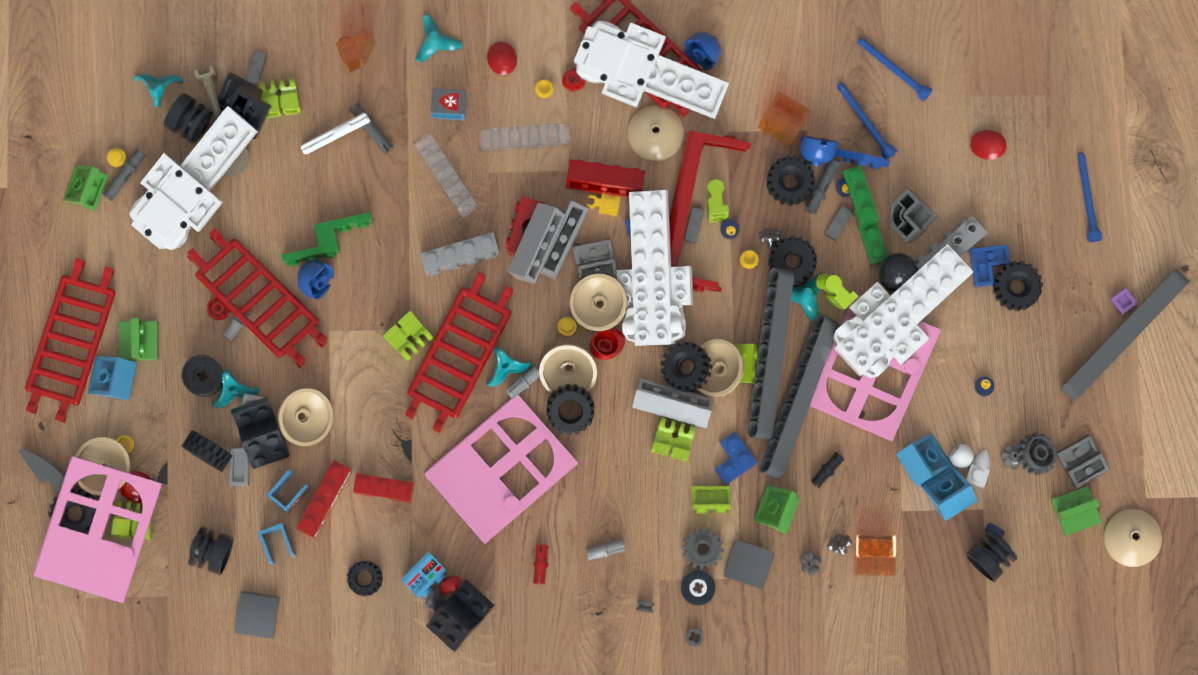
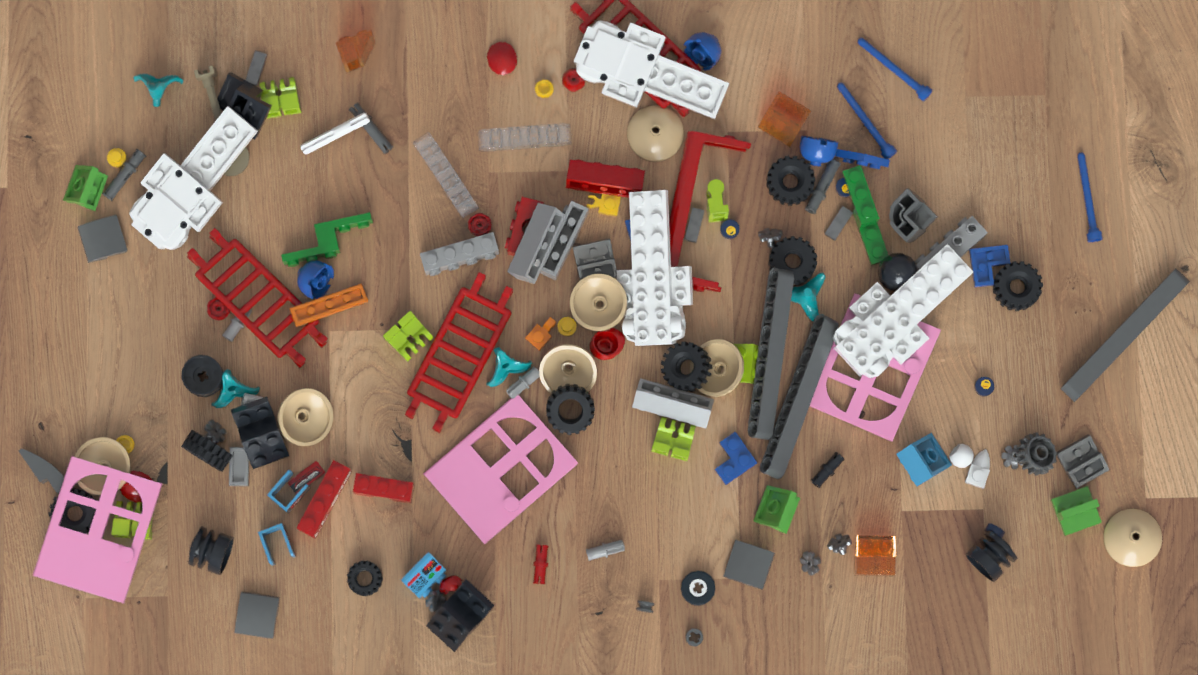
red bar [25,258,116,423] -> none
dark azure slope [88,356,137,400] -> none
bright green bracket [119,318,158,361] -> none
black wheel [164,93,213,144] -> none
teal piece [415,14,463,63] -> none
piece [431,88,467,120] -> none
dark grey gear [681,528,724,571] -> none
lime bracket [692,486,732,514] -> none
yellow plate [740,250,759,269] -> none
lime legs [815,273,858,310] -> none
dark azure slope [921,465,978,521] -> none
red hat [970,130,1007,160] -> none
medium lavender plate [1110,288,1138,315] -> none
none -> dark grey slope [77,215,128,263]
none -> flat silver plant [204,420,226,443]
none -> sticker [288,461,325,494]
none -> orange tile [289,283,368,327]
none -> red plate [468,213,492,236]
none -> orange plate [525,317,557,351]

